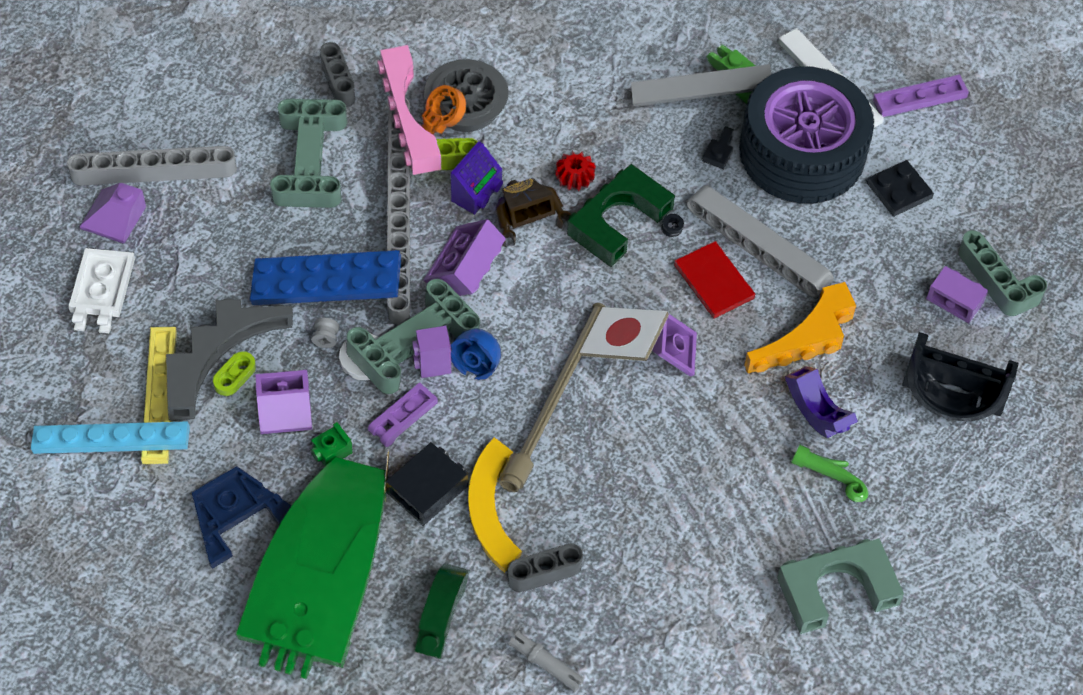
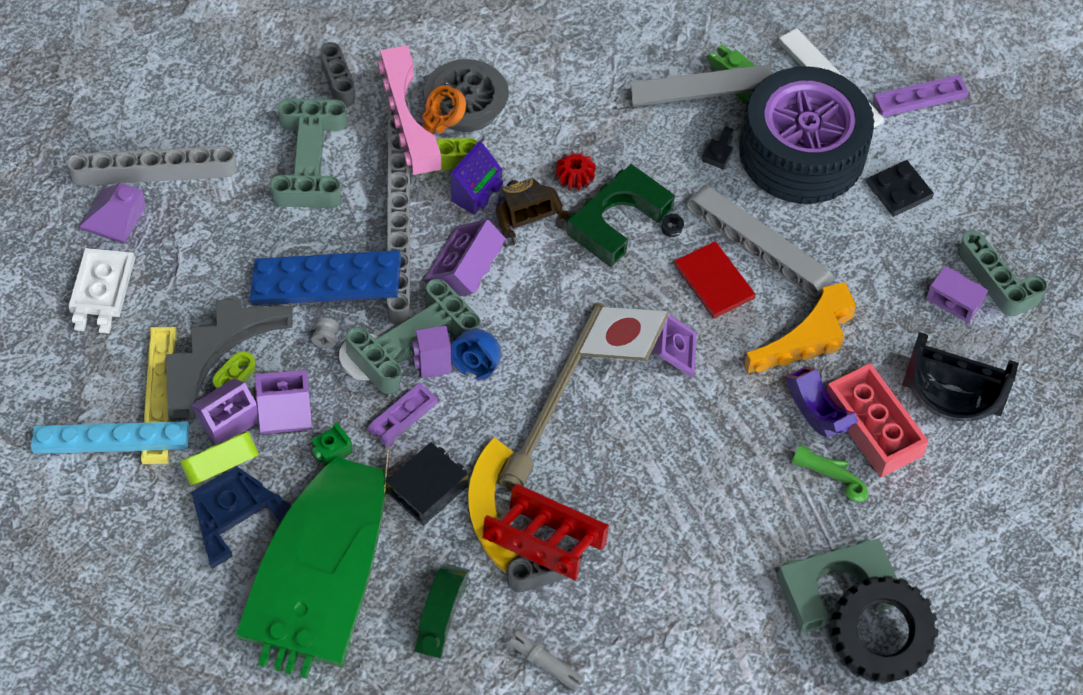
none -> beam [180,430,259,486]
none -> medium lavender slope [191,378,259,446]
none -> red fence [482,484,609,581]
none -> coral brick [826,363,929,478]
none -> black tyre [829,575,938,683]

